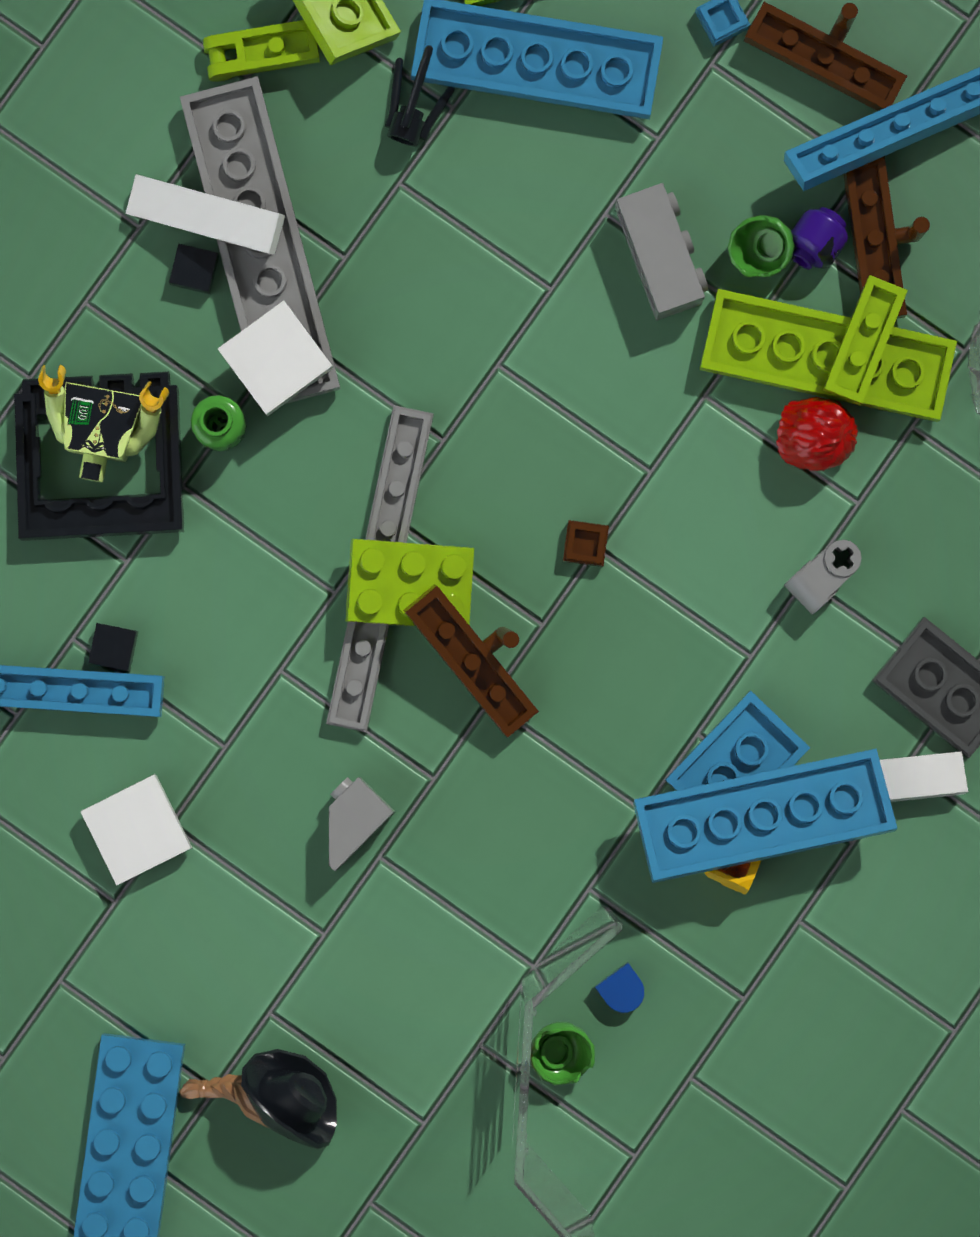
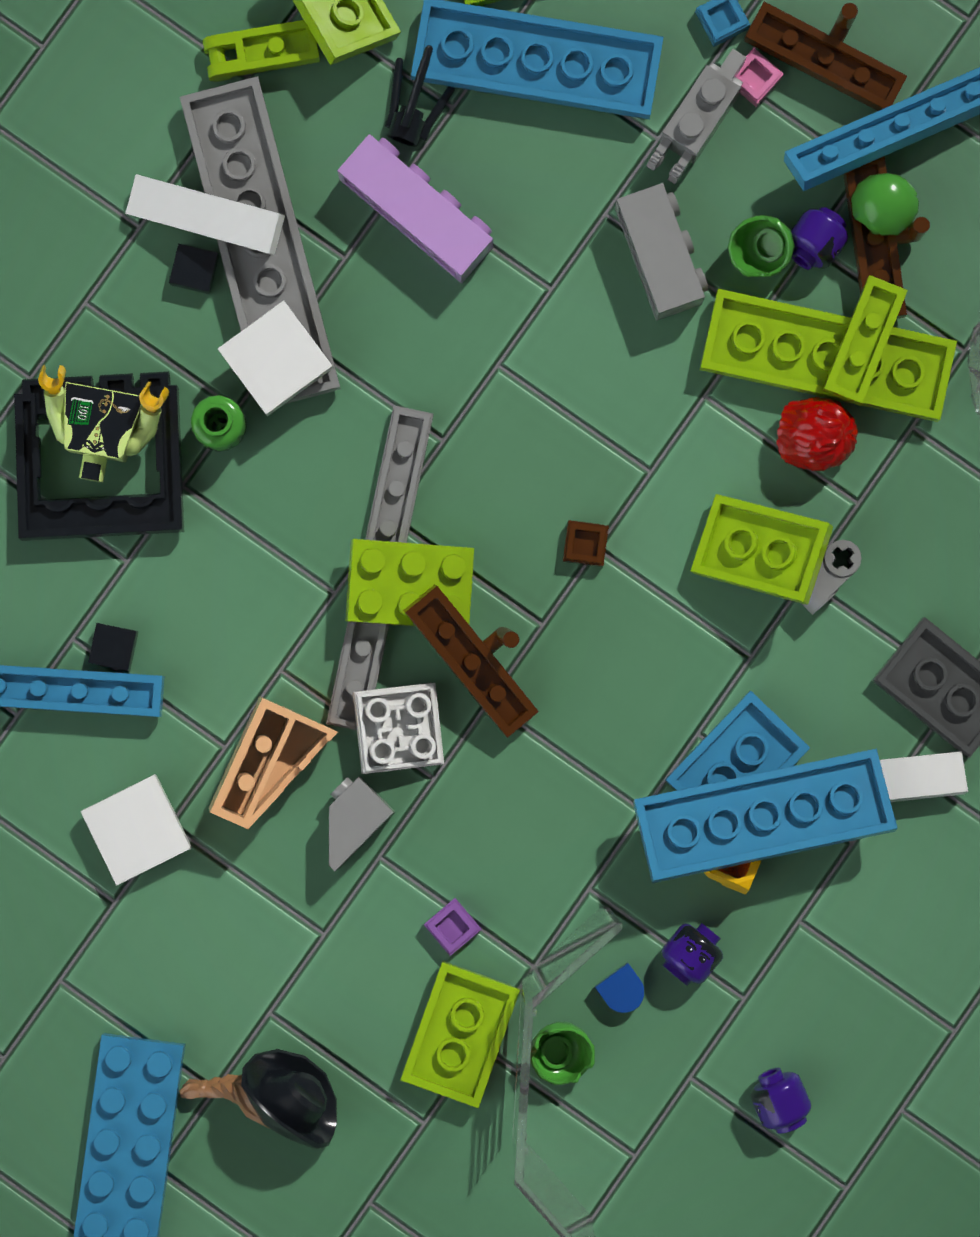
none -> light nougat wedge [208,696,338,829]
none -> lavender brick [337,134,493,284]
none -> white tile [352,683,444,774]
none -> lime plate [400,961,520,1108]
none -> medium lavender tile [424,898,482,956]
none -> light grey hinge [646,49,747,184]
none -> dark purple head [662,923,723,986]
none -> lime plate [690,494,833,605]
none -> bright pink tile [736,48,784,107]
none -> dark purple head [750,1068,811,1134]
none -> bright green hair [851,173,919,236]

